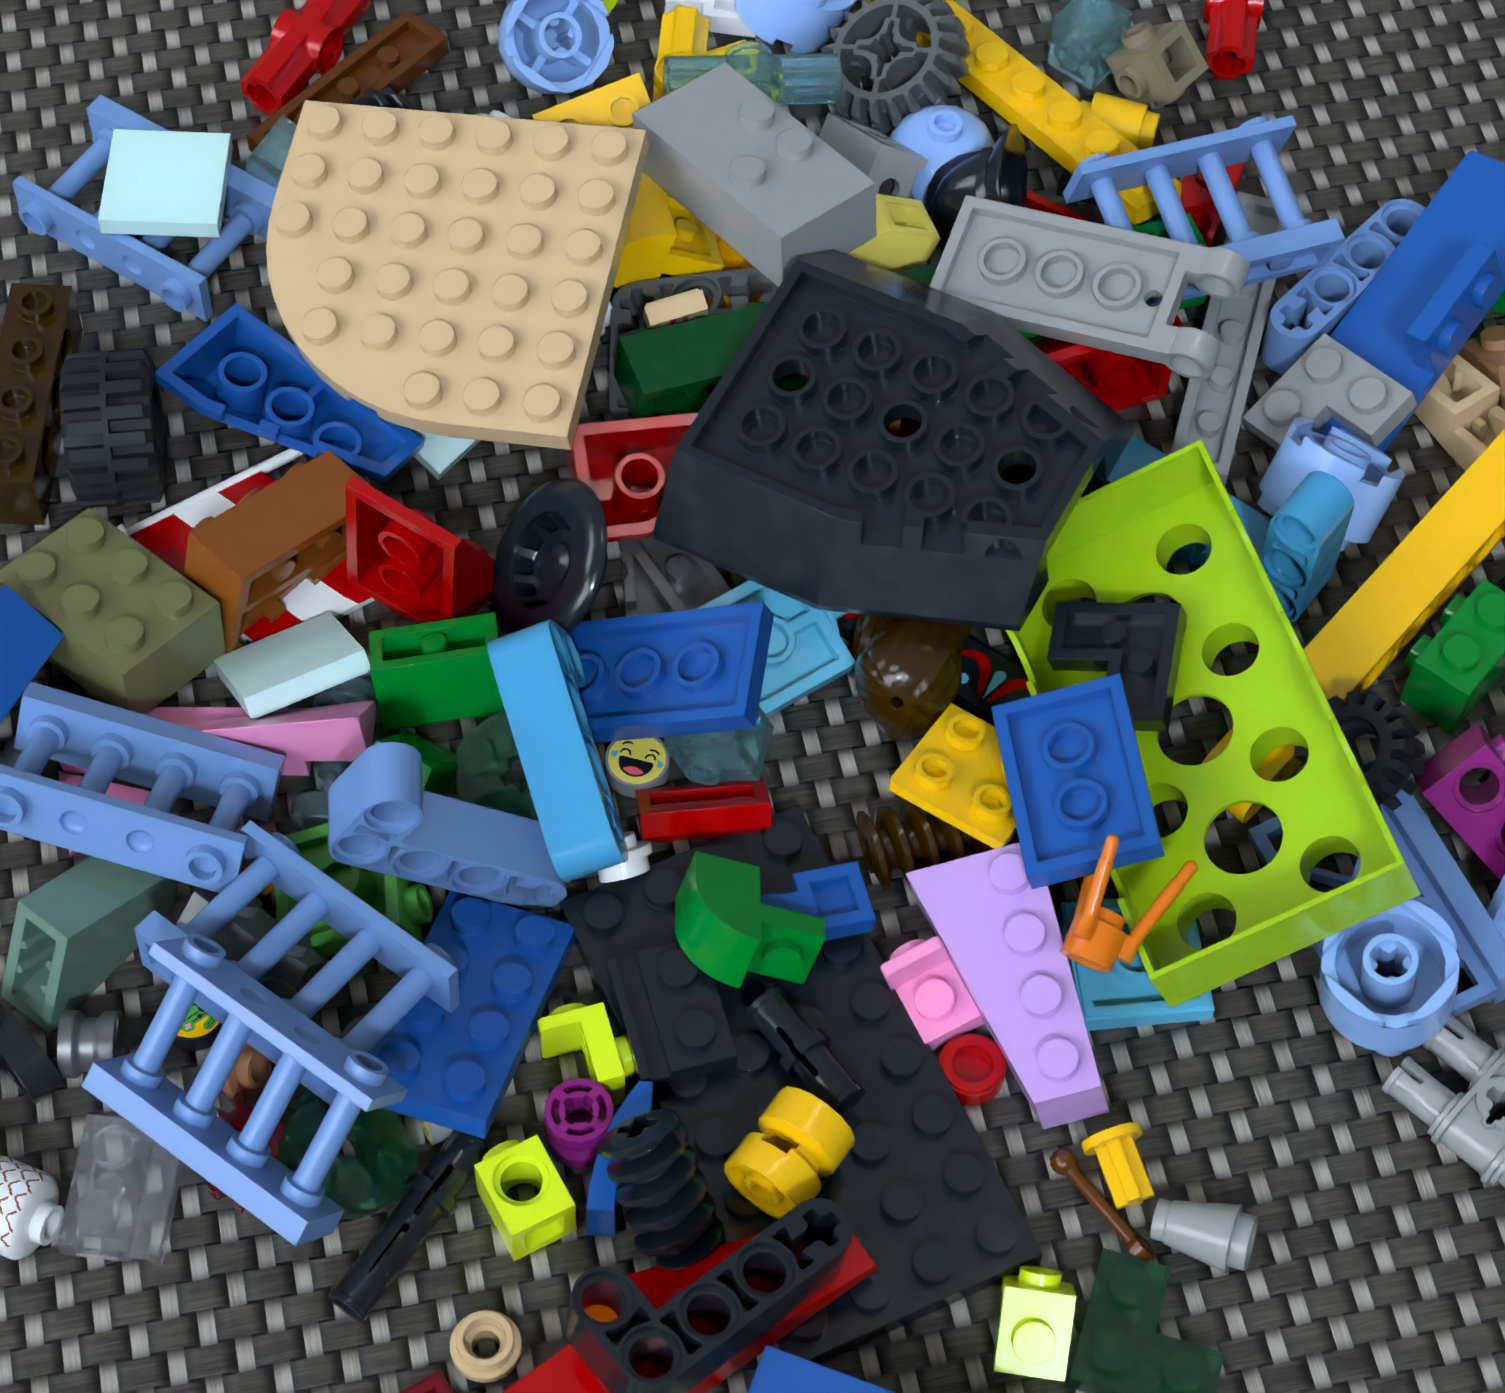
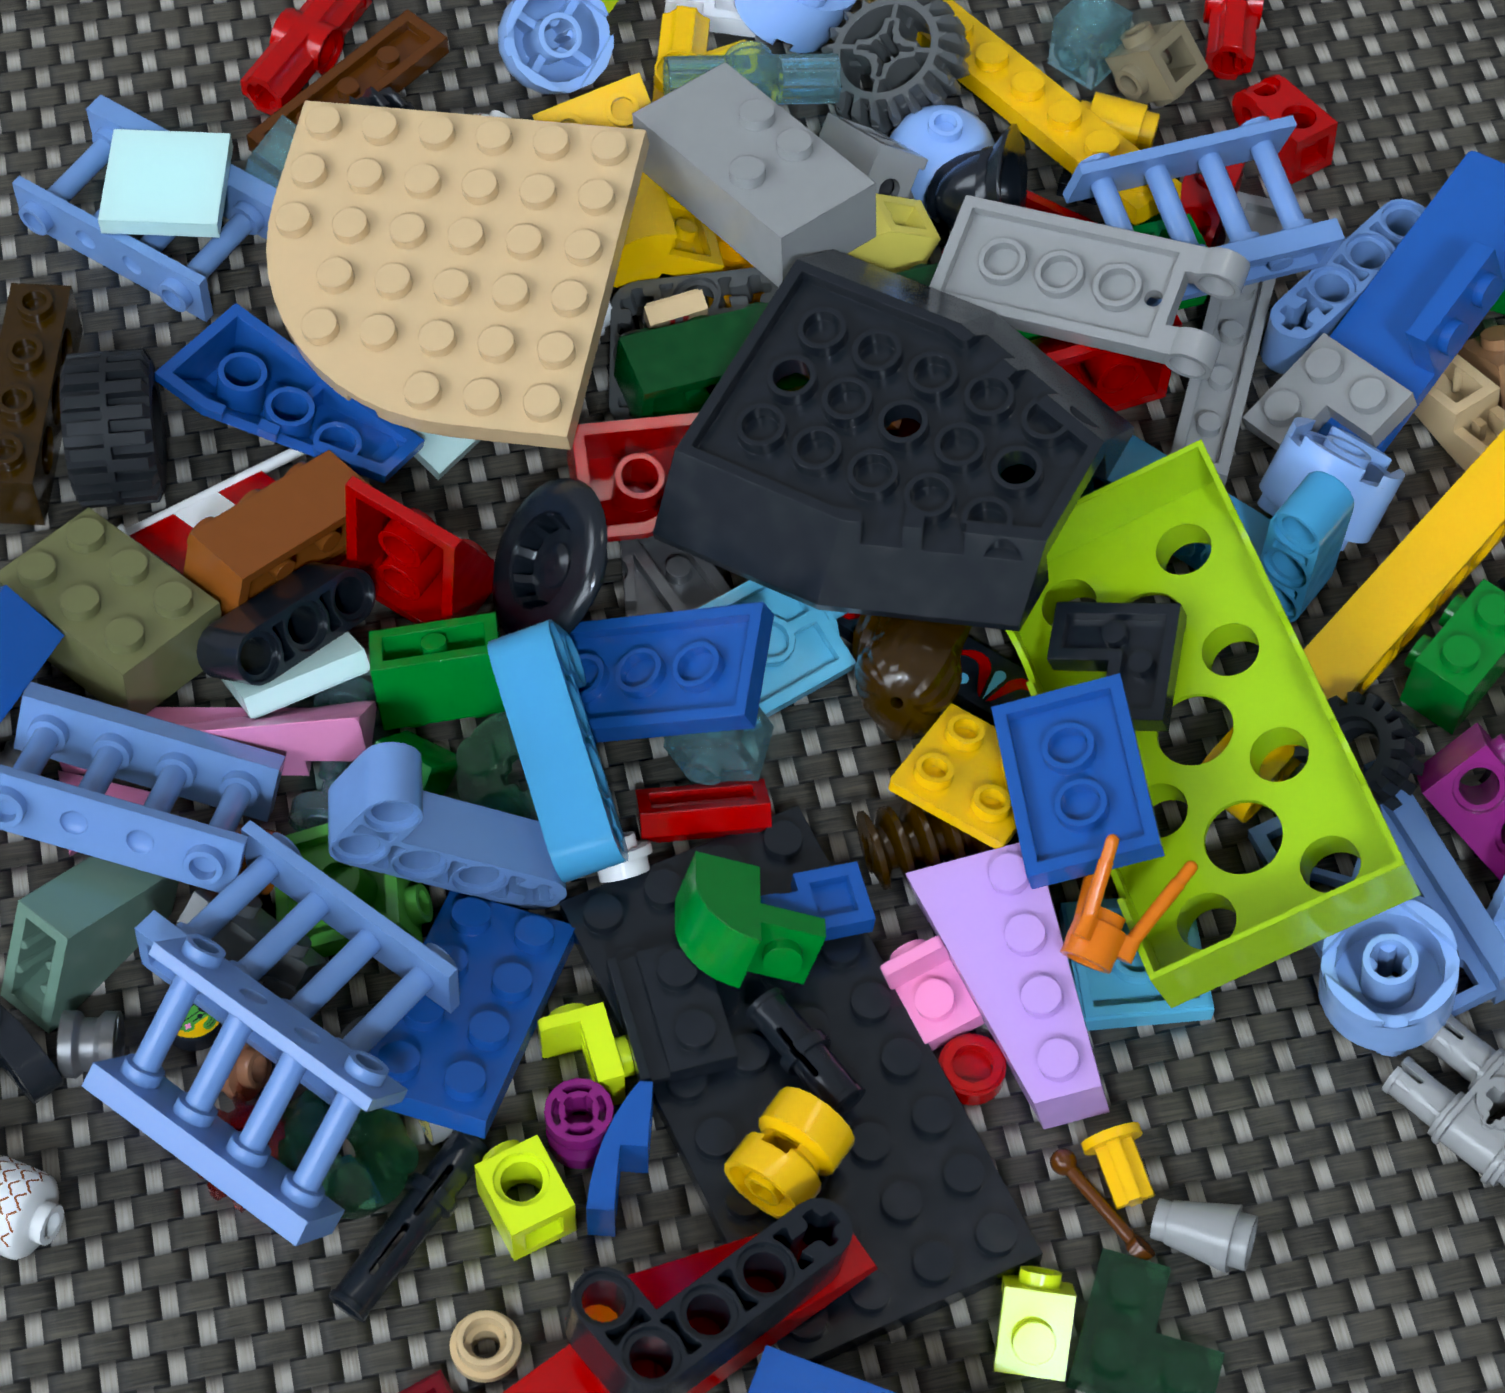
clear plate [57,1114,184,1266] -> none
black piece [597,1109,725,1270] -> none
tile [605,737,669,798] -> none
none -> black beam [196,562,376,686]
none -> red leg [1232,74,1338,185]

